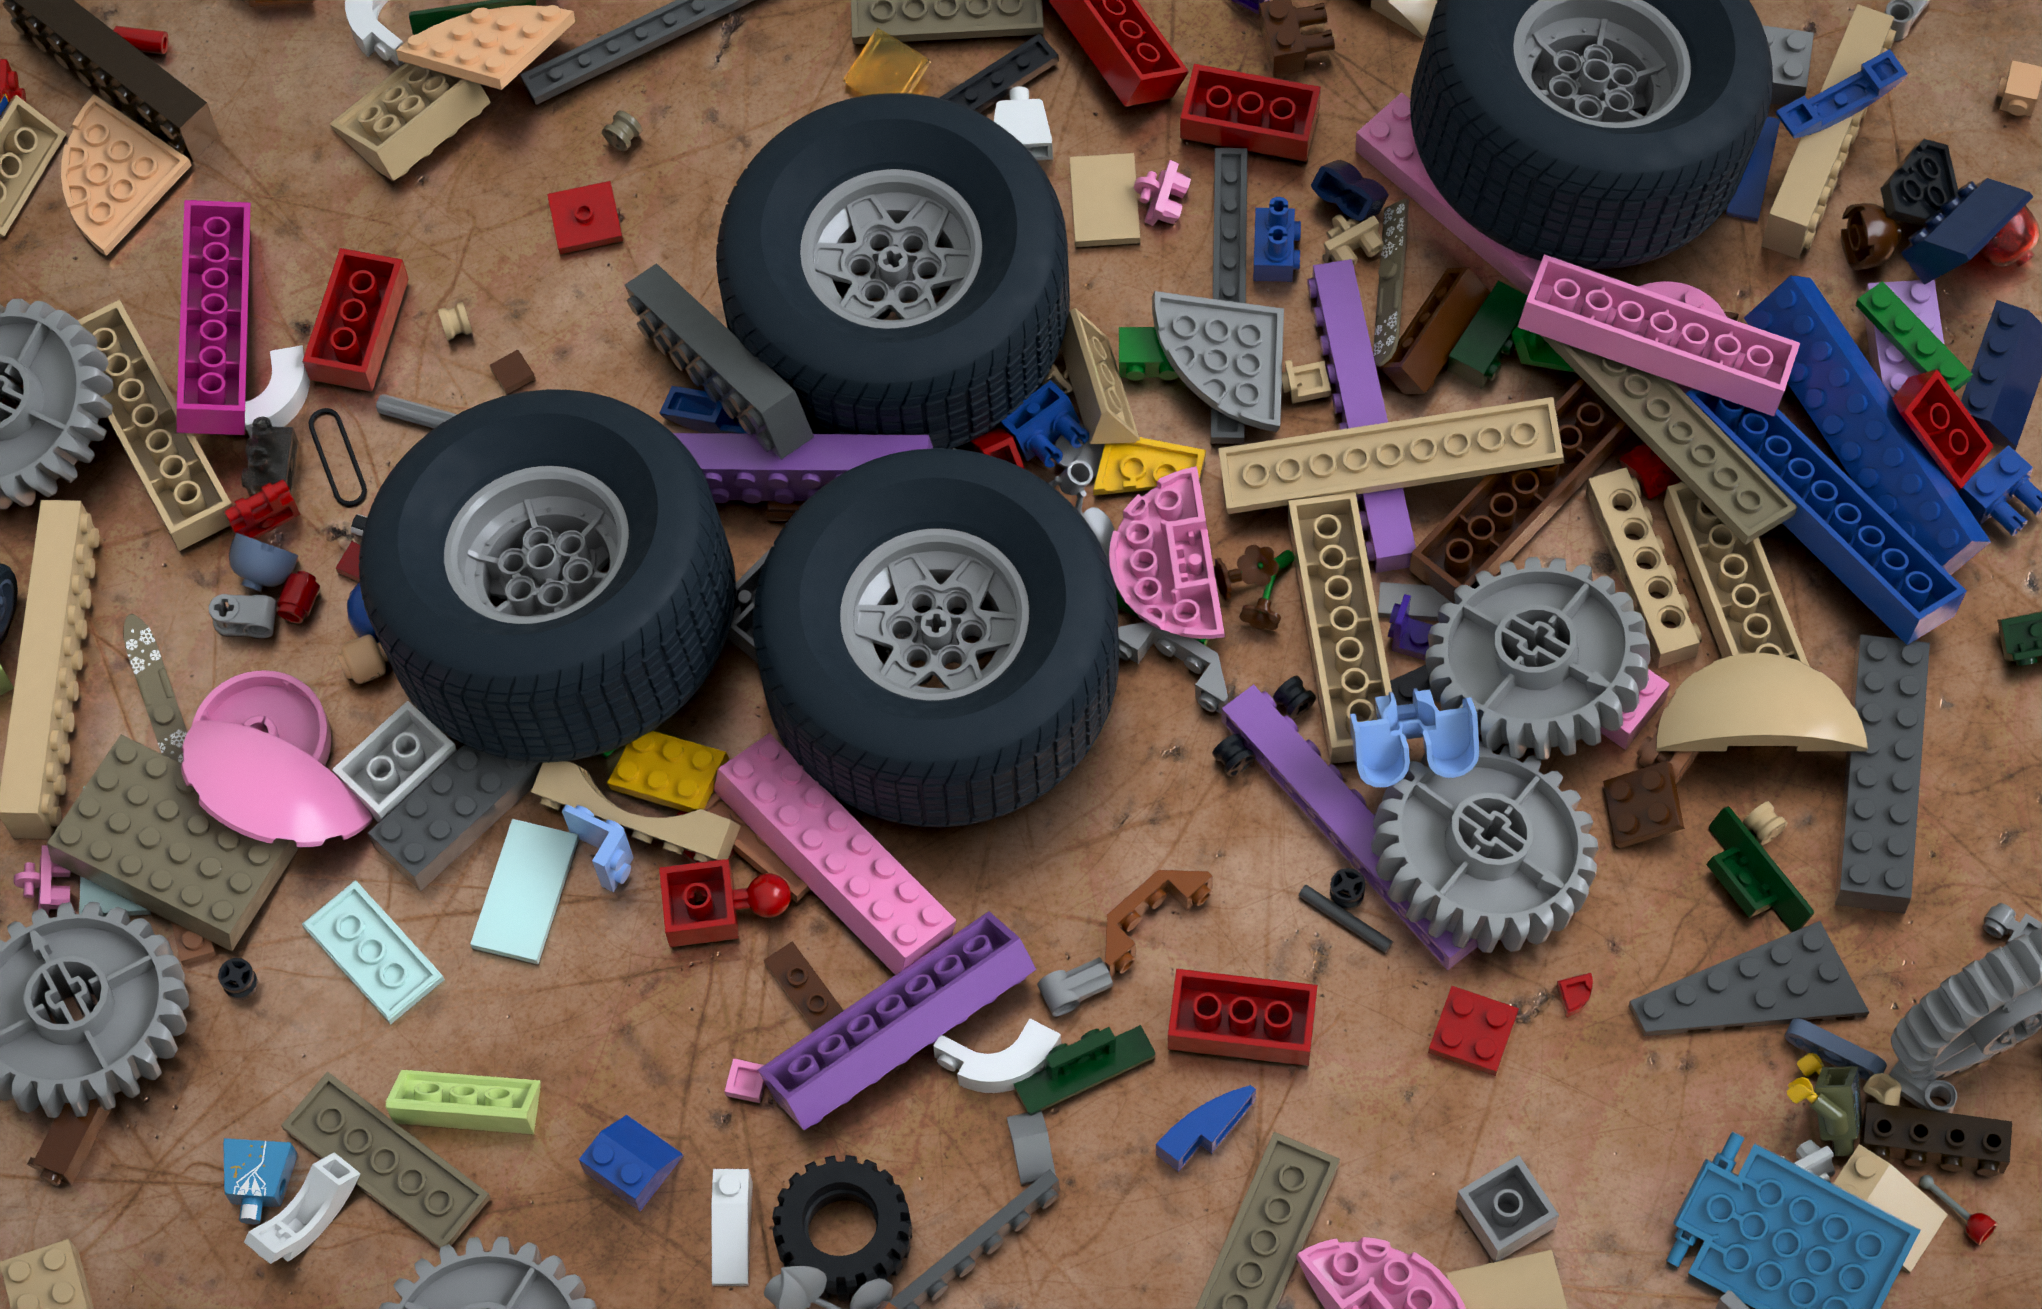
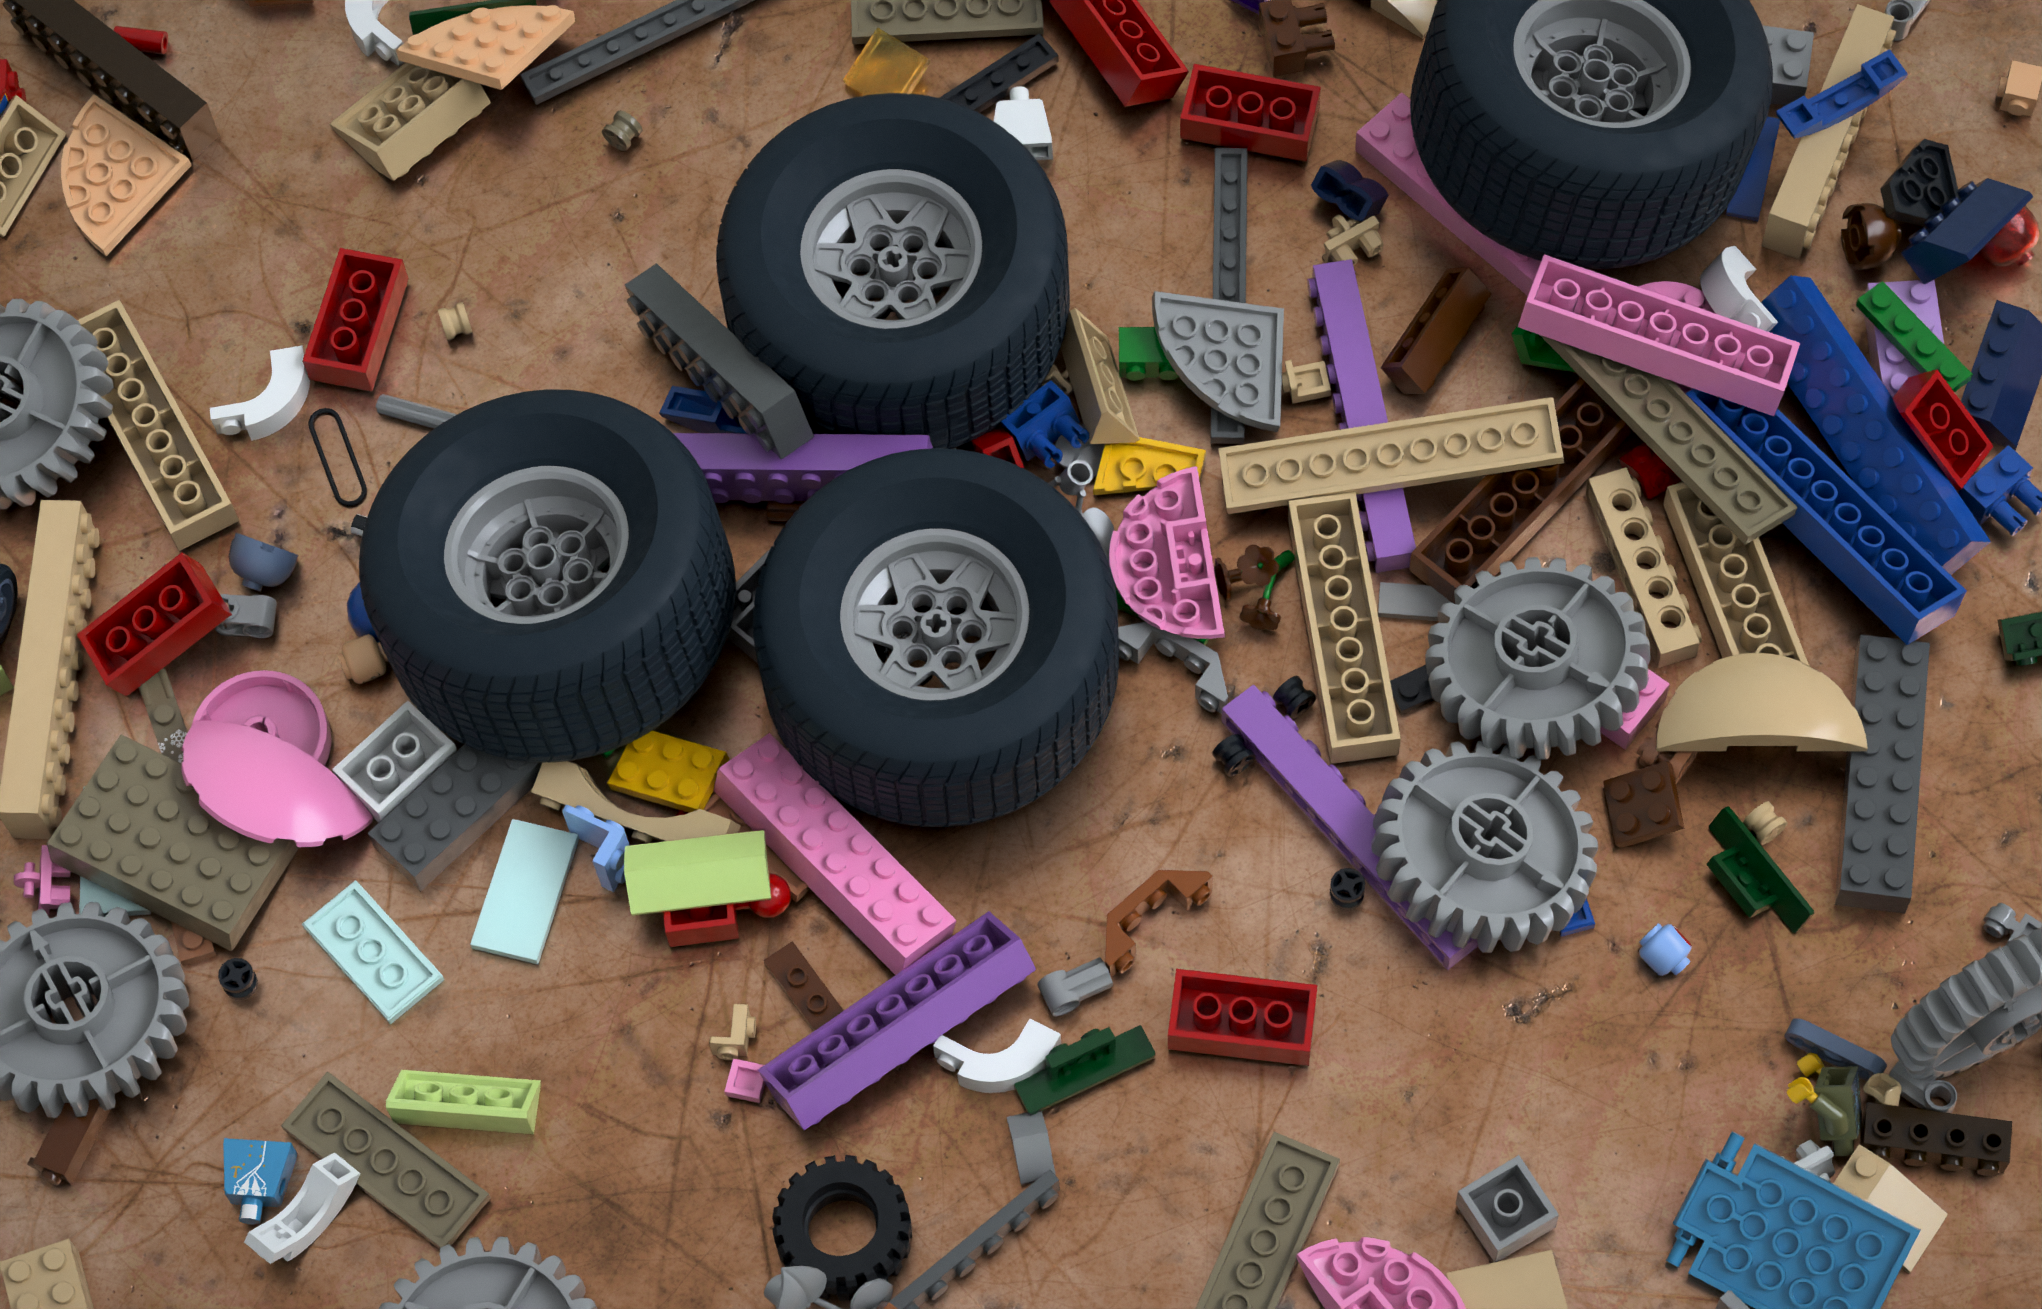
dark pink brick [177,200,251,435] -> none
red plate [224,479,300,539] -> none
clear smoke brick [242,416,299,497] -> none
red brick [277,571,320,624] -> none
red tile [336,541,360,582] -> none
reddish brown tile [490,350,535,394] -> none
red plate [547,181,623,254] -> none
blue slope [579,1115,683,1212] -> none
white slope [711,1169,753,1286] -> none
tan tile [1070,153,1140,247] -> none
bright pink hips [1134,160,1191,226] -> none
blue slope [1156,1085,1256,1172] -> none
blue brick [1253,197,1301,282] -> none
dark grey bar [1298,885,1393,953] -> none
light blue piece [1350,688,1479,787] -> none
dark tan piece [1373,198,1409,367] -> none
dark purple bracket [1388,594,1433,661] -> none
red plate [1428,986,1519,1076] -> none
dark green brick [1447,280,1528,389] -> none
red tile [1557,973,1593,1017] -> none
dark grey wing [1629,921,1869,1036] -> none
hinge [1919,1175,1998,1245] -> none
none -> red brick [77,552,232,696]
none -> yellowish green slope [624,830,771,916]
none -> tan bracket [709,1004,756,1060]
none -> blue tile [1560,898,1595,937]
none -> light blue head [1639,923,1692,976]
none -> white arch [1700,246,1778,332]

